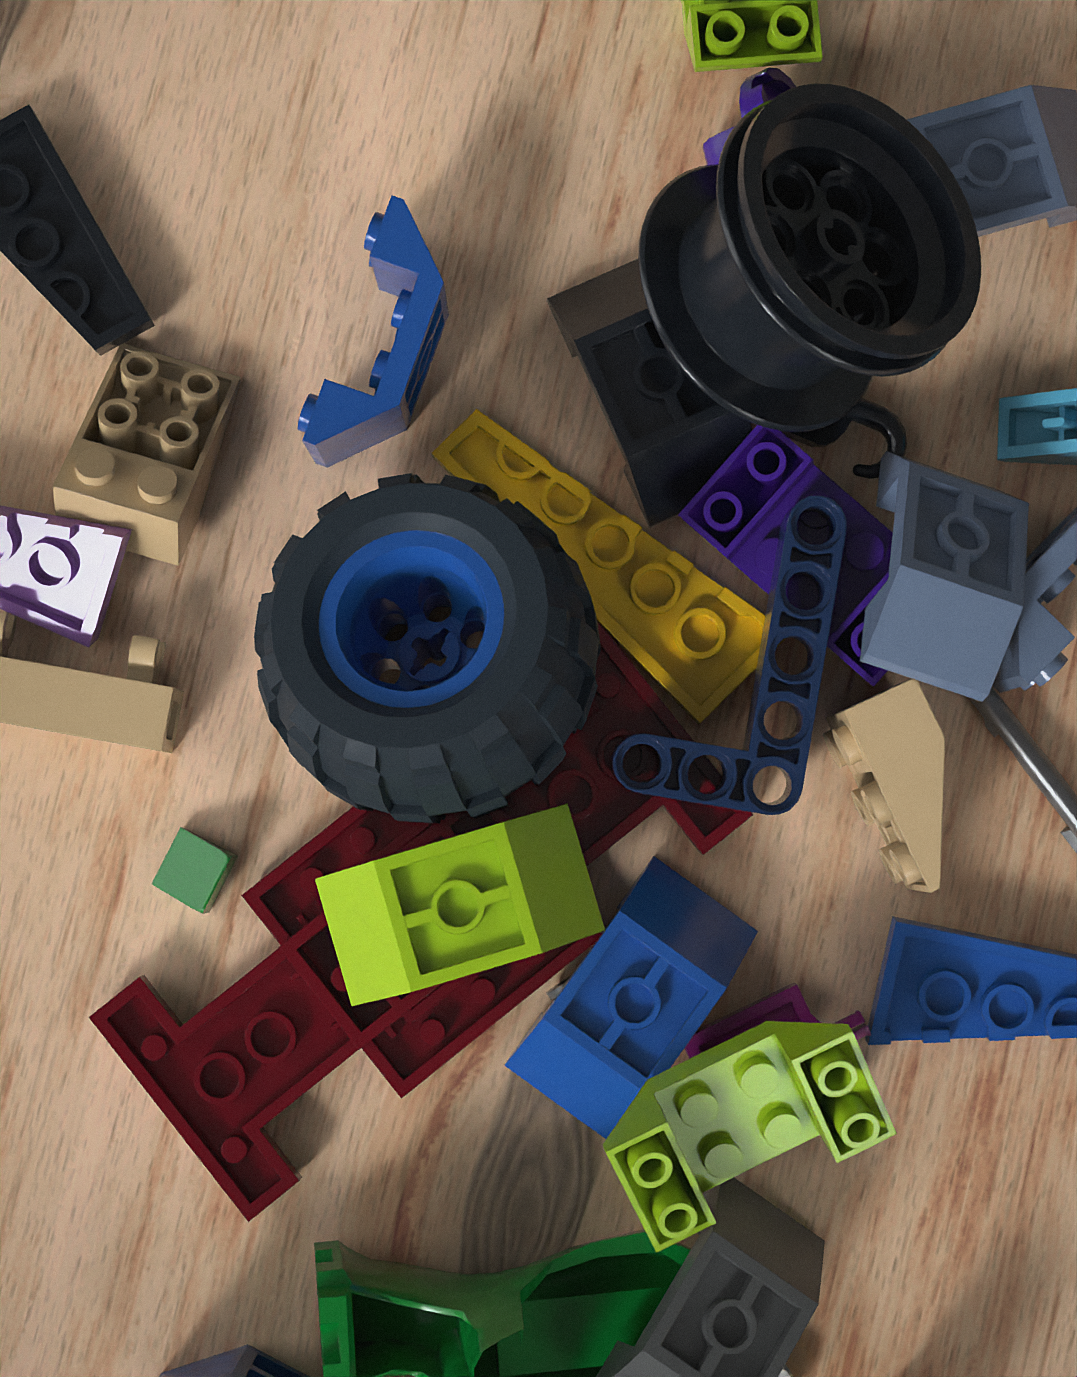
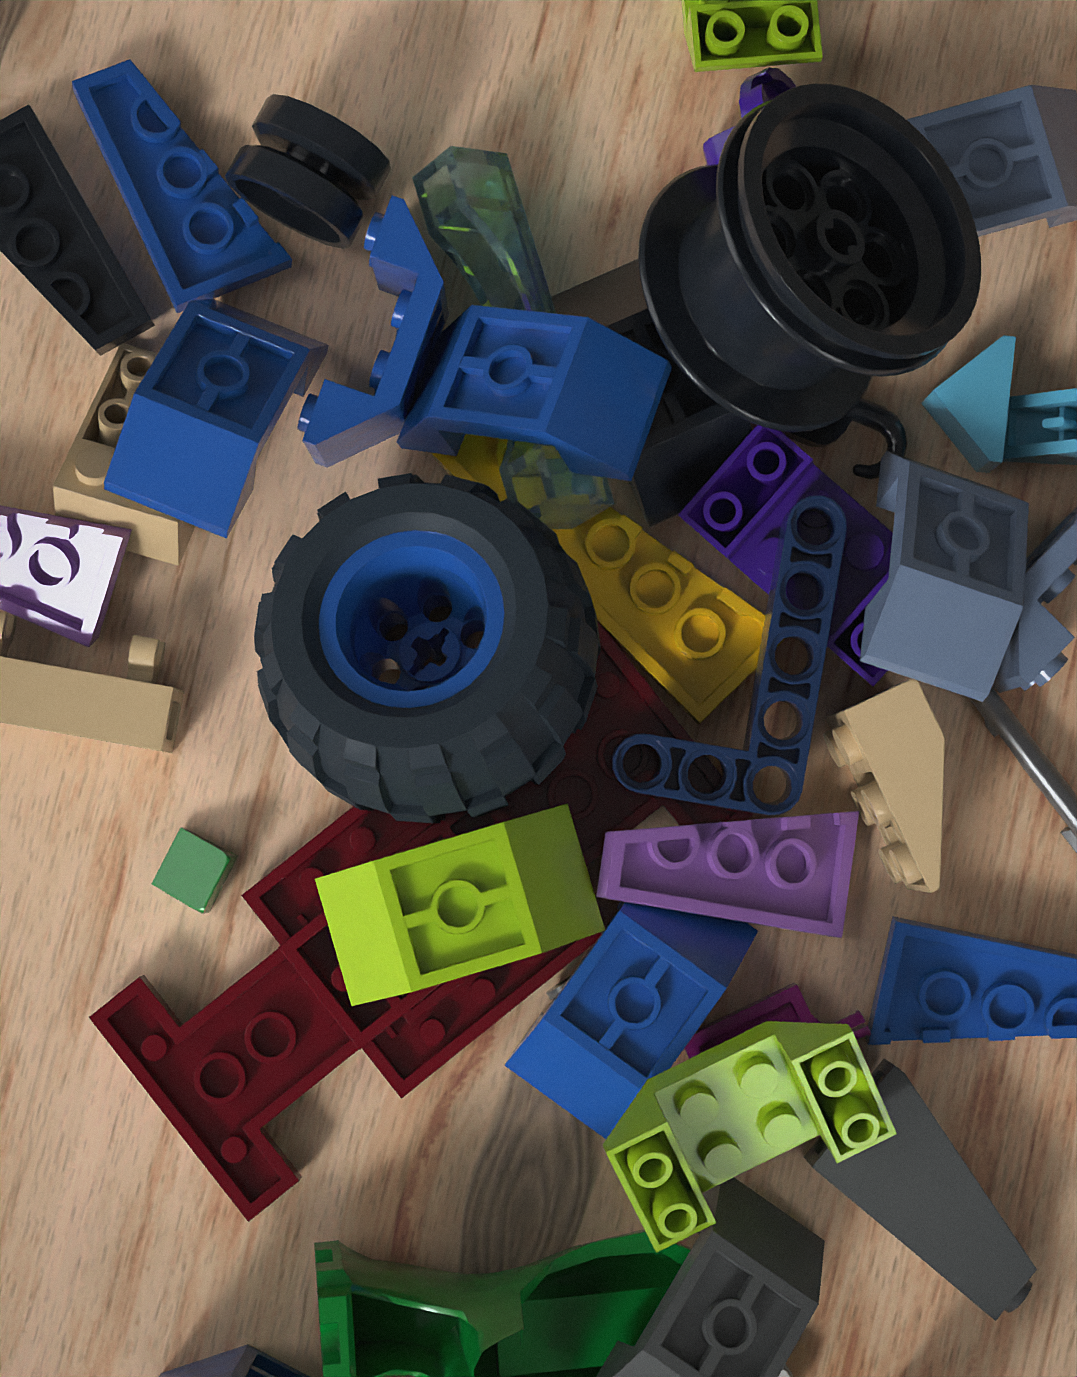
none -> blue wing [72,59,292,313]
none -> blue slope [104,299,329,539]
none -> black wheel [225,94,391,249]
none -> blue slope [397,305,672,481]
none -> clear light blue arch [412,146,615,529]
none -> medium lavender wing [596,811,859,938]
none -> dark grey slope [804,1059,1037,1321]
none -> medium azure slope [921,335,1016,473]

